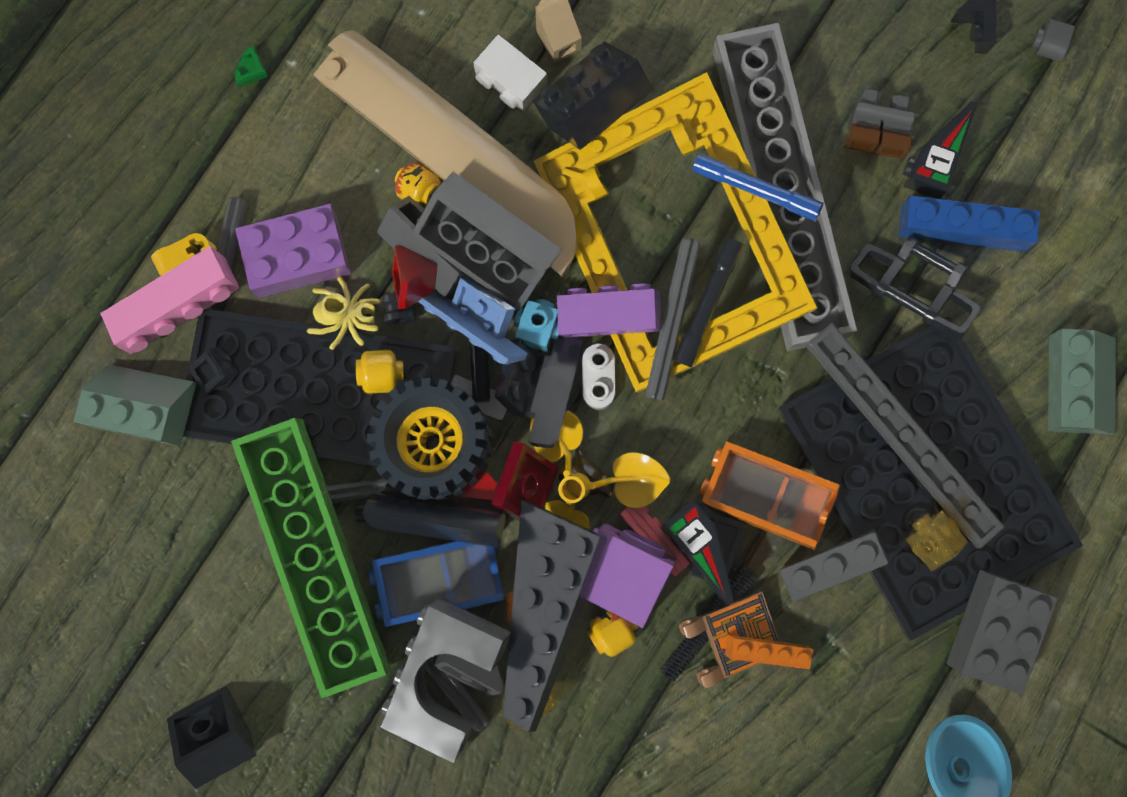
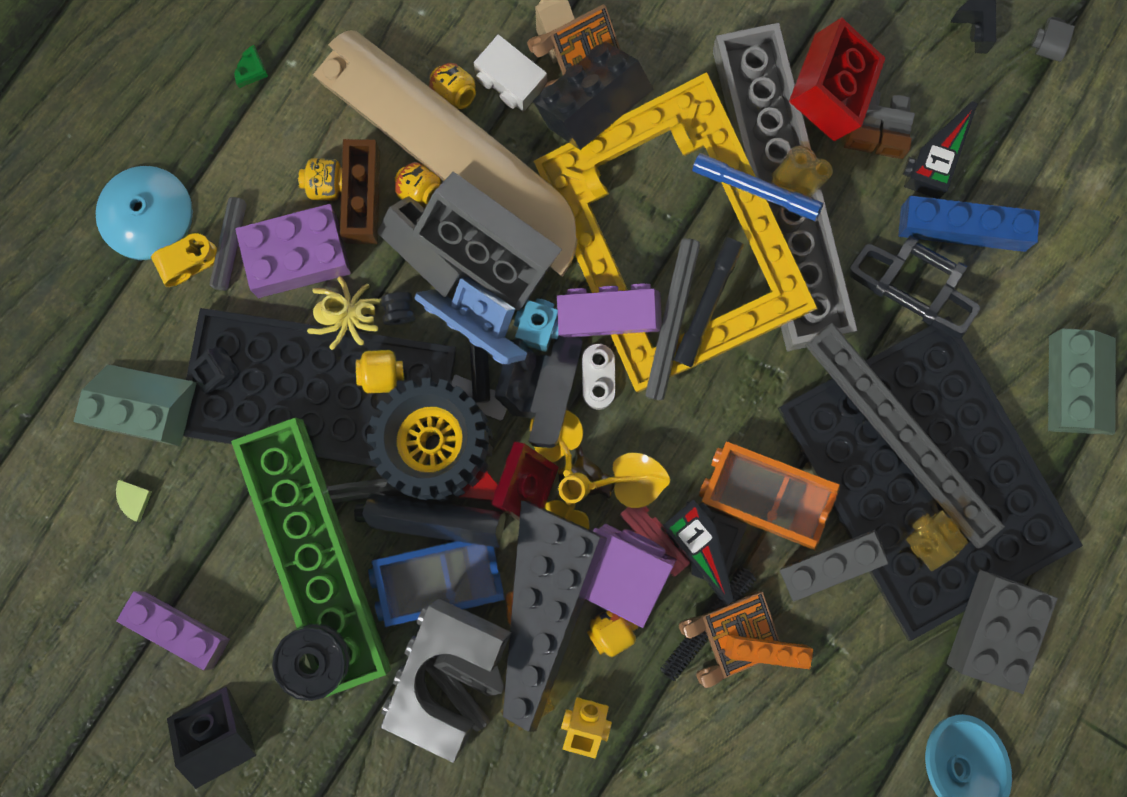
bright pink brick [100,246,239,354] -> none
red slope [392,245,437,309] -> none
none -> medium azure dish [96,166,193,260]
none -> yellowish green tile [116,480,152,522]
none -> medium lavender brick [116,591,230,670]
none -> black wheel [272,623,351,701]
none -> yellow head [298,158,342,201]
none -> reddish brown brick [340,139,380,244]
none -> yellow head [429,63,476,109]
none -> flag [527,4,620,88]
none -> yellow brick [561,697,612,758]
none -> clear yellow piece [771,146,833,197]
none -> red brick [789,17,885,141]

